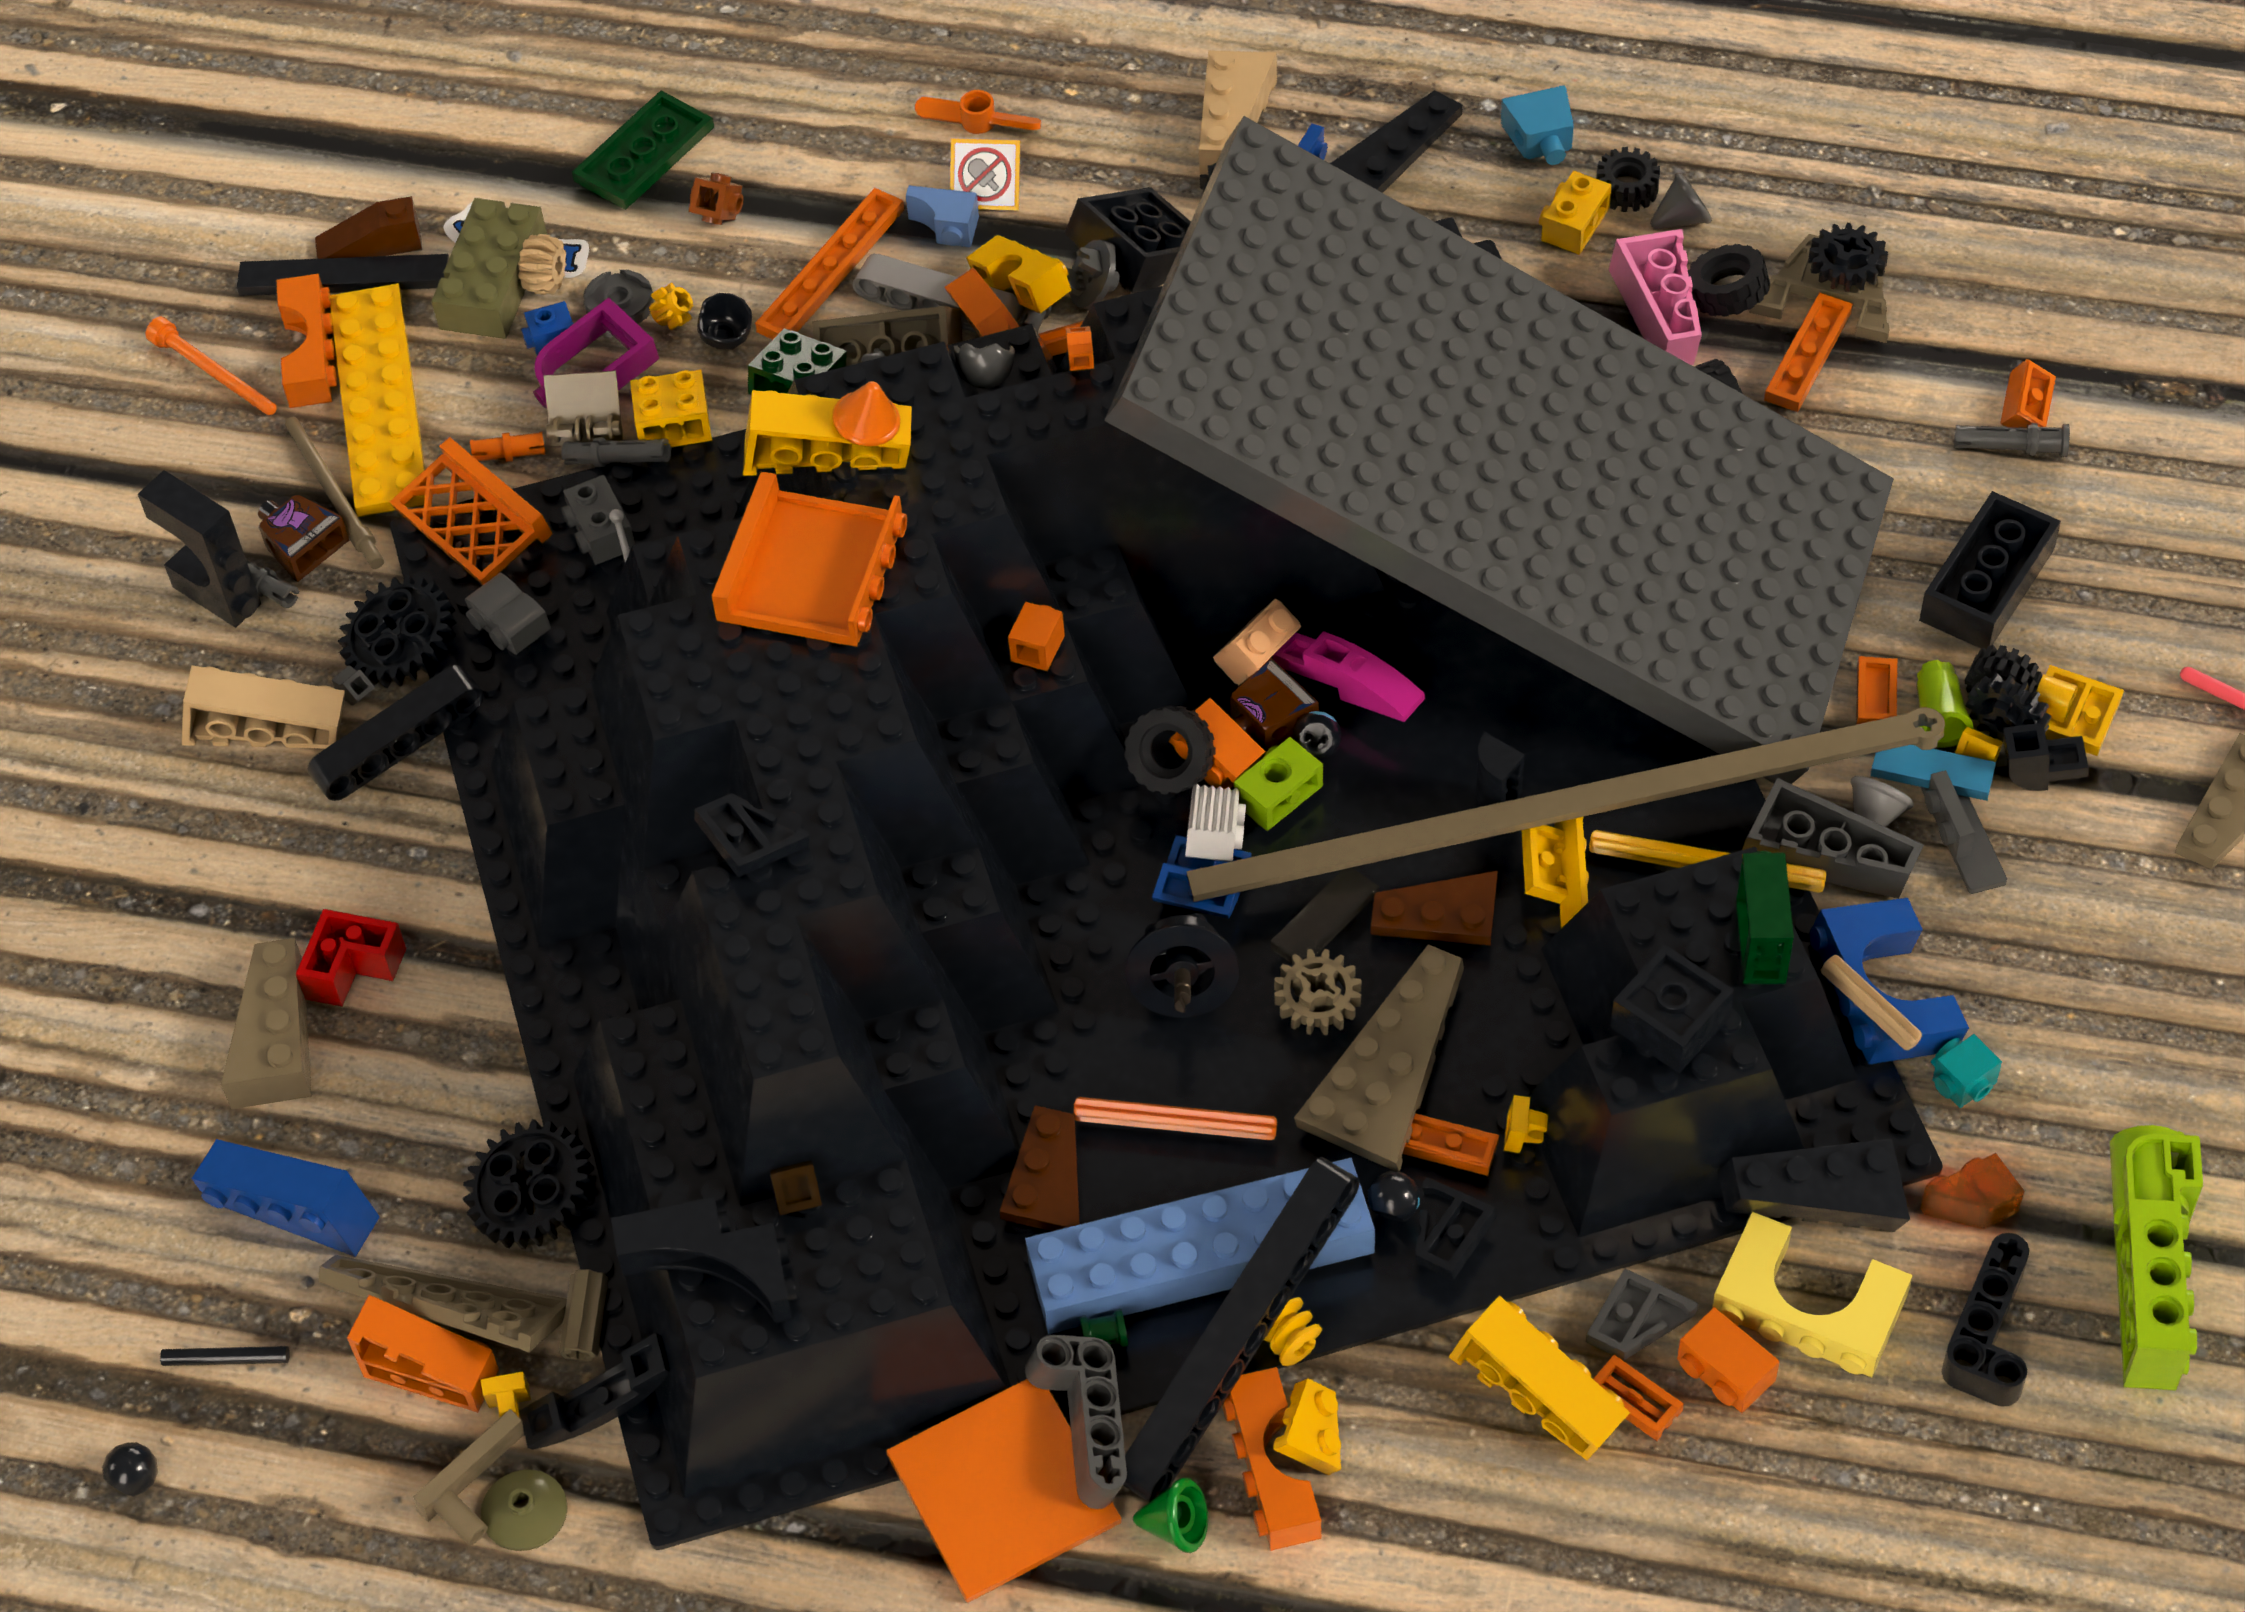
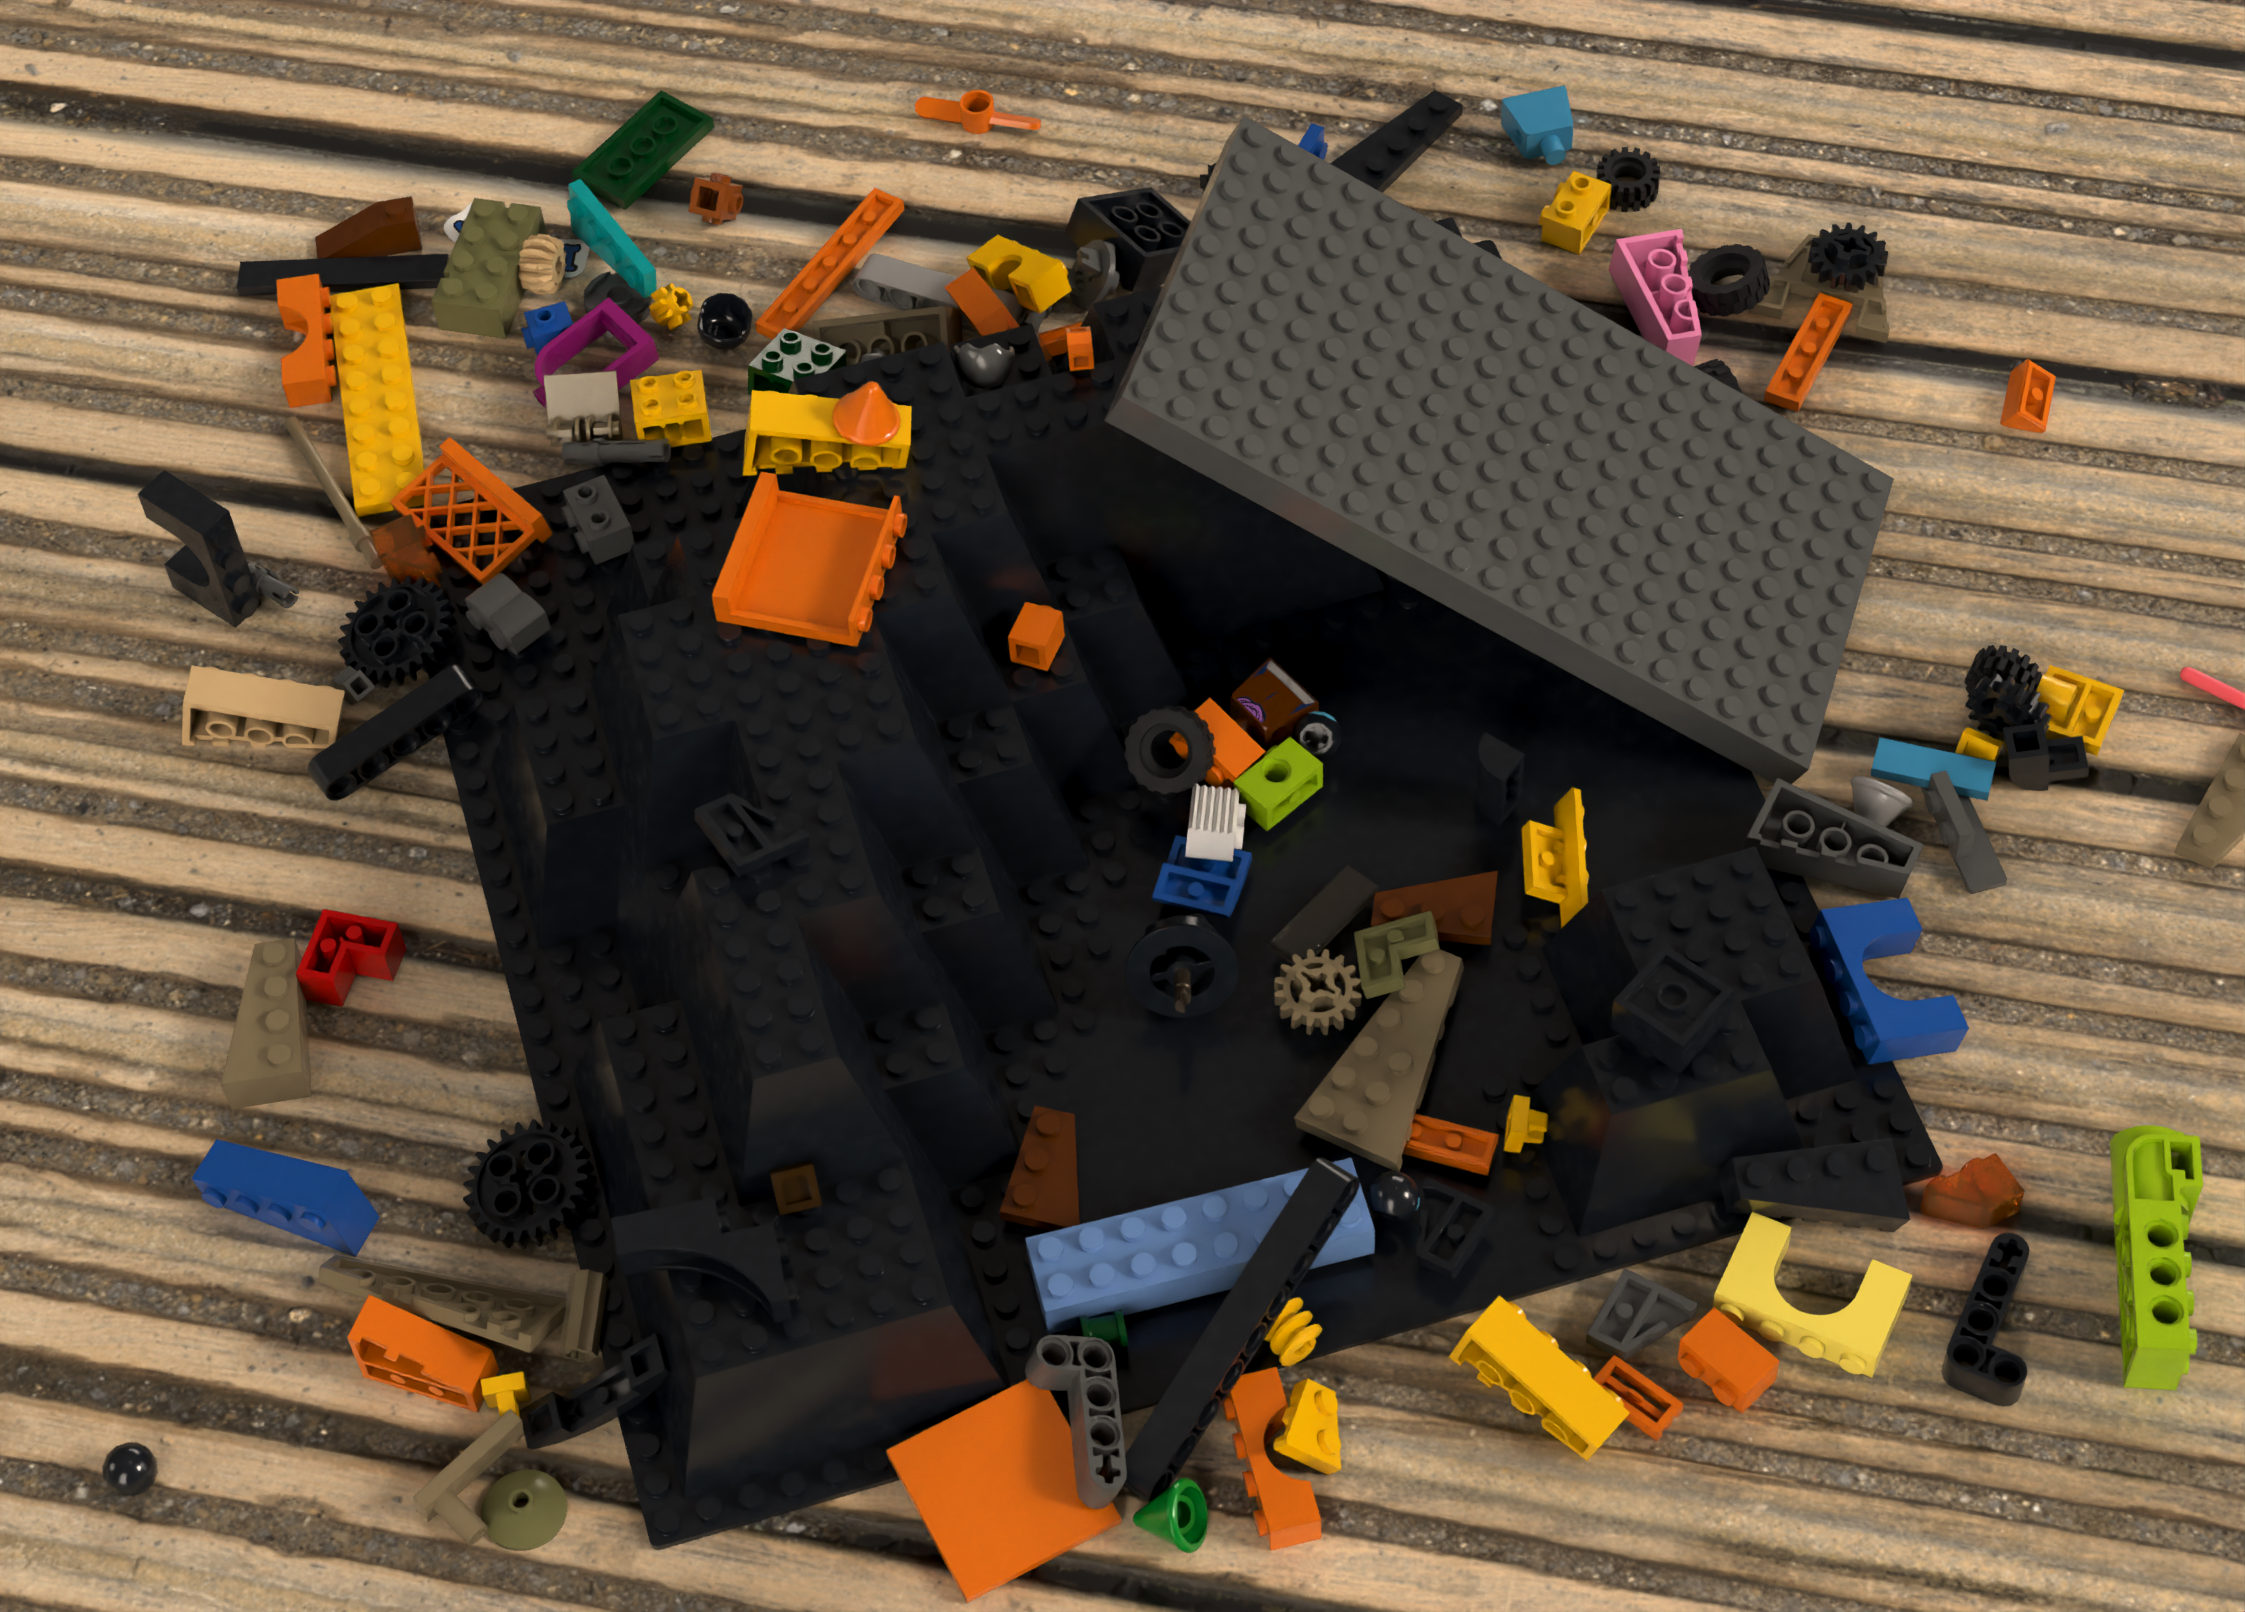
orange piece [145,316,277,415] -> none
black bar [160,1346,290,1366] -> none
reddish brown torso [258,495,349,582] -> none
orange pin [470,431,545,462] -> none
light grey hinge [609,509,630,562] -> none
medium blue arch [906,185,979,247] -> none
piece [950,138,1021,211] -> none
orange axle [1073,1097,1277,1140] -> none
dark tan piece [1186,707,1945,902] -> none
tan wedge [1199,50,1277,175] -> none
light nougat brick [1213,598,1301,685] -> none
dark pink slope [1273,631,1425,722] -> none
yellow axle [1589,830,1826,893] -> none
dark grey hat [1650,172,1712,230] -> none
dark green window [1736,851,1794,984] -> none
tan axle [1821,955,1922,1051] -> none
orange tile [1856,656,1898,725] -> none
lime plant [1916,660,1973,748] -> none
black brick [1919,491,2061,650] -> none
teal brick [1930,1034,2002,1108] -> none
dark grey pin [1954,423,2070,457] -> none
none -> clear orange slope [370,514,442,589]
none -> teal wing [567,179,657,298]
none -> olive plate [1354,911,1440,999]

